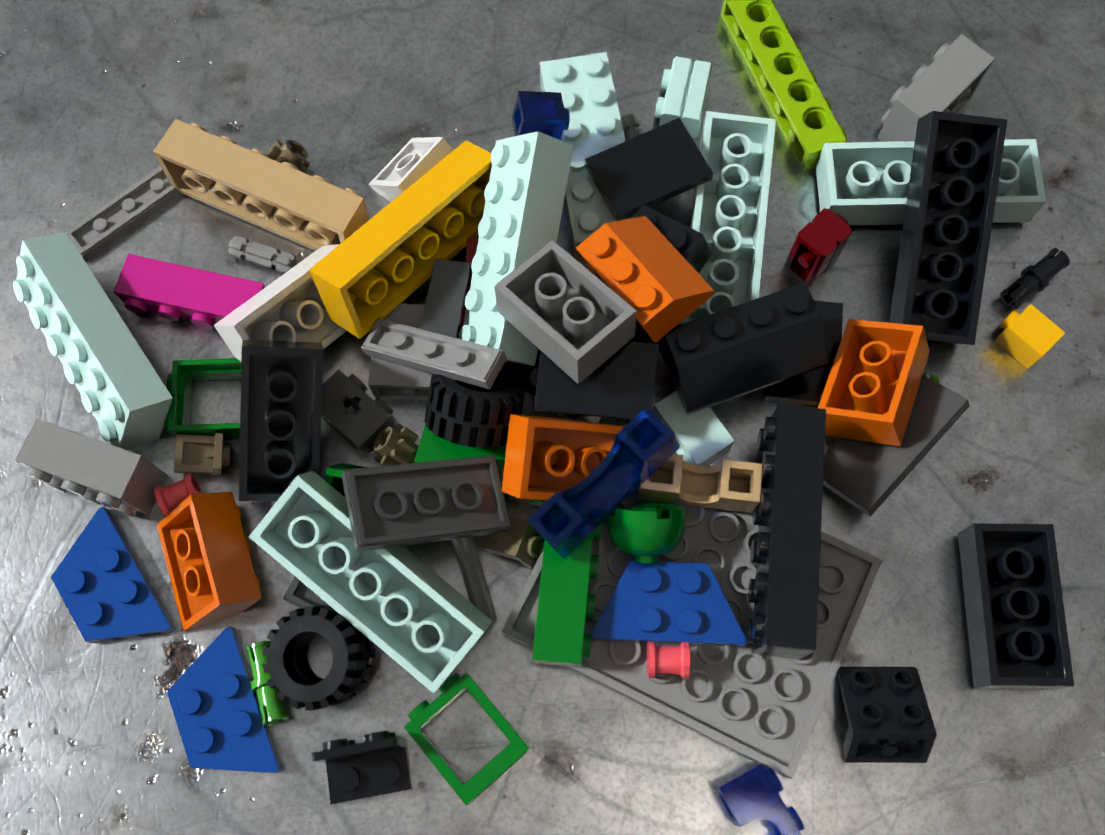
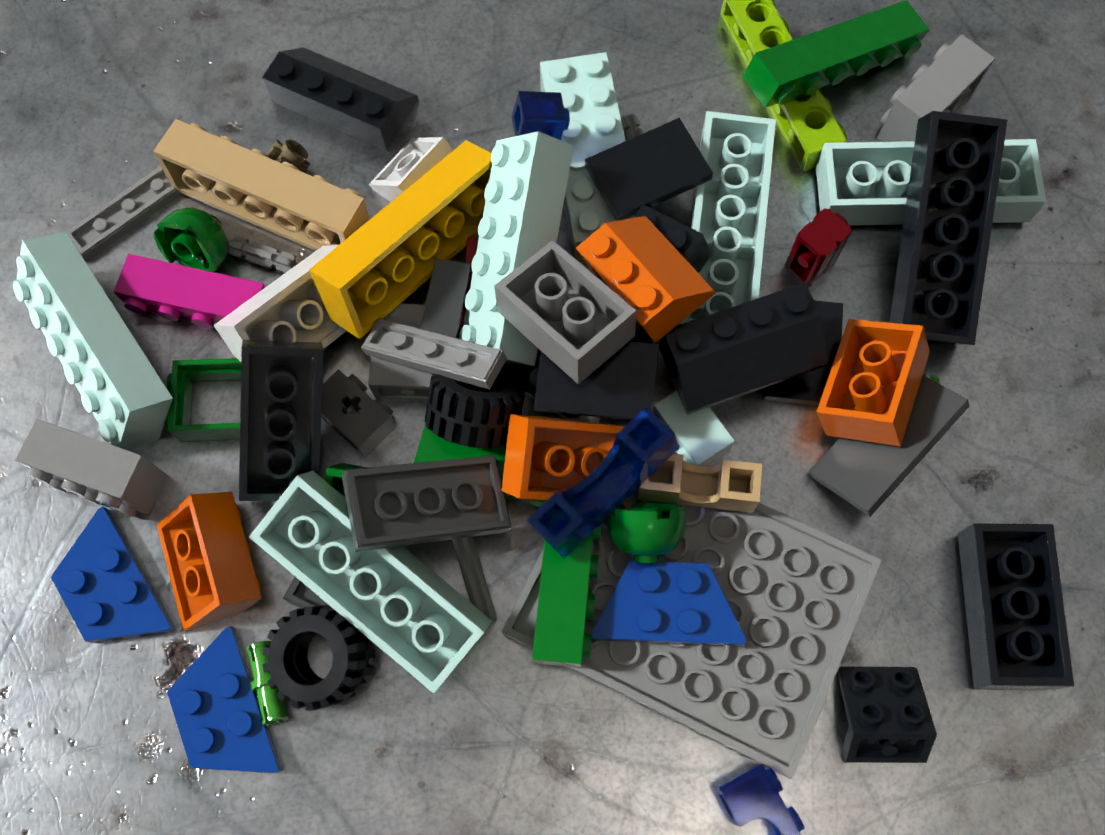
coral bush [154,472,203,516] -> none
dark tan bracket [174,433,230,475] -> none
black bracket [311,731,413,804] -> none
dark tan gear [373,424,419,466] -> none
green window [404,672,531,805] -> none
dark tan bracket [480,516,545,568] -> none
coral bush [647,642,690,679] -> none
light aqua brick [654,56,713,139] -> none
black brick [745,404,826,659] -> none
yellow brick [994,304,1065,370] -> none
black pin [1000,248,1070,309] -> none
none -> green cylinder [154,207,228,272]
none -> black slope [262,47,418,151]
none -> green brick [742,0,930,108]

